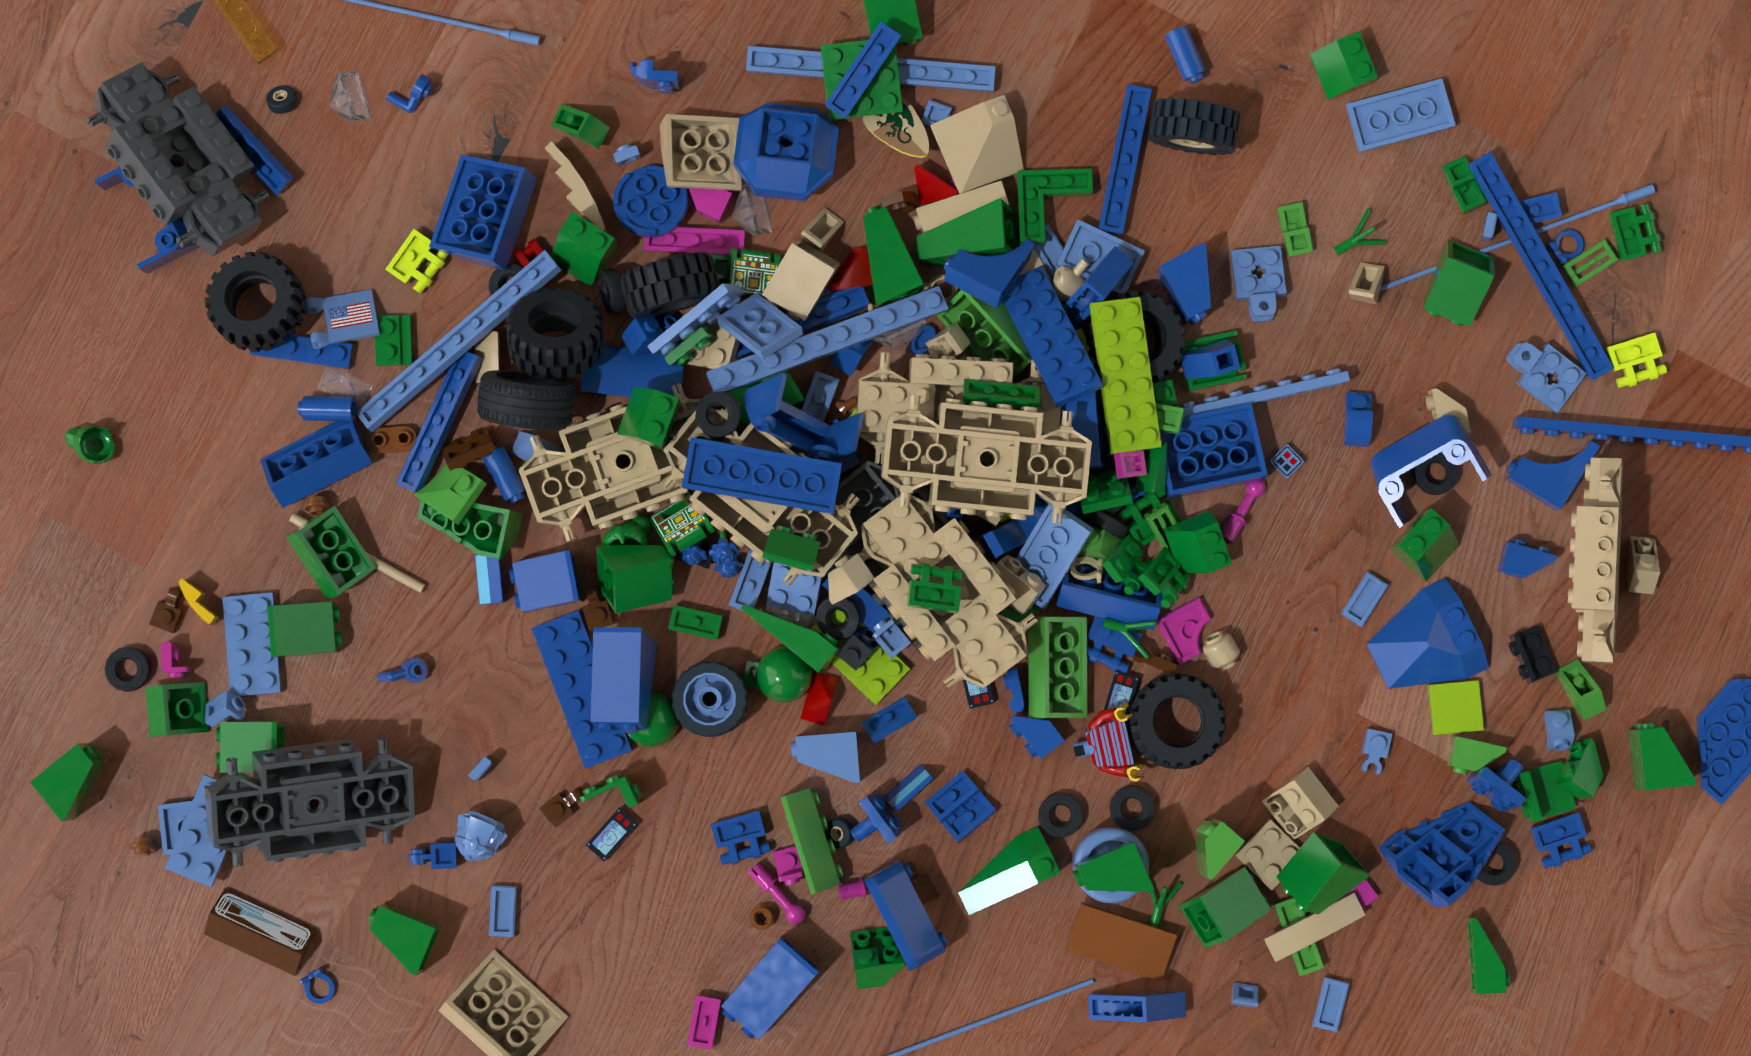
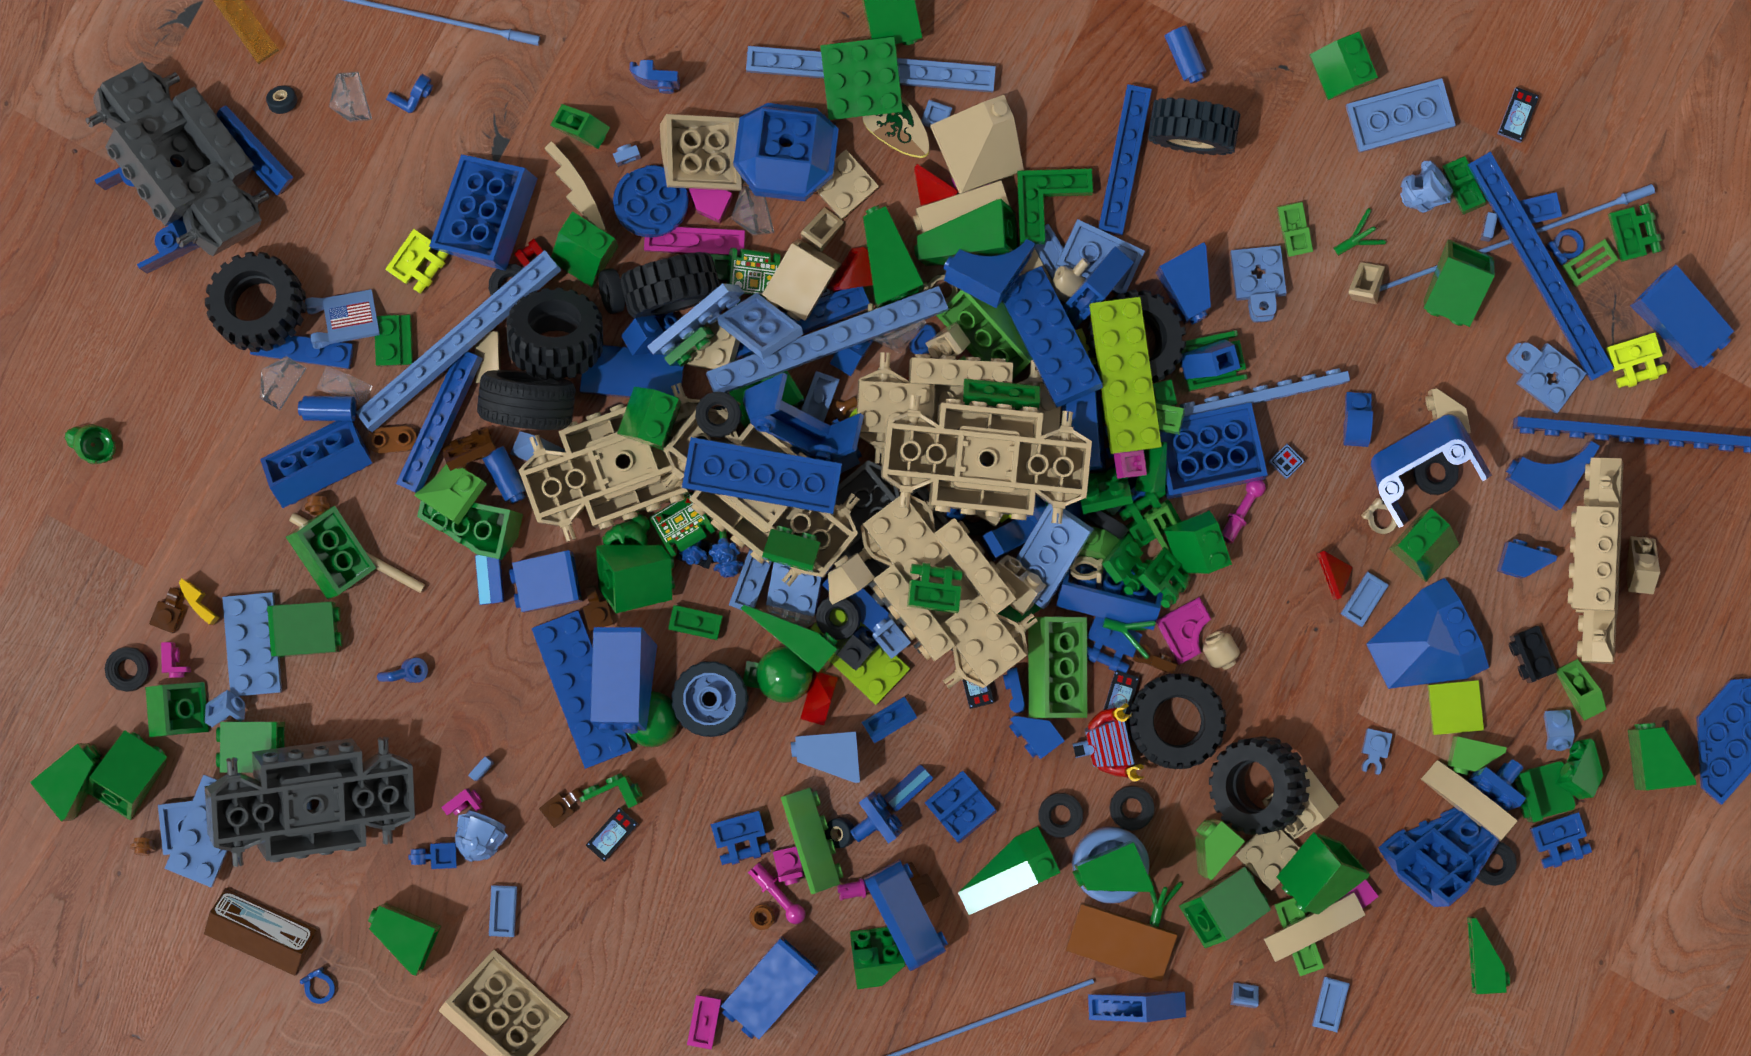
blue plate [825,21,902,119] -> none
reddish brown plate [880,191,918,213] -> none
none -> green slope [88,730,167,821]
none -> clear slope [260,356,307,410]
none -> dark pink bracket [441,788,483,816]
none -> tan plate [816,150,879,220]
none -> black tyre [1209,736,1310,835]
none -> red slope [1317,551,1353,601]
none -> tan piece [1361,498,1397,534]
none -> medium blue helmet [1400,161,1453,213]
none -> tan slope [1421,760,1517,841]
none -> tile [1497,87,1539,143]
none -> blue slope [1630,265,1734,369]

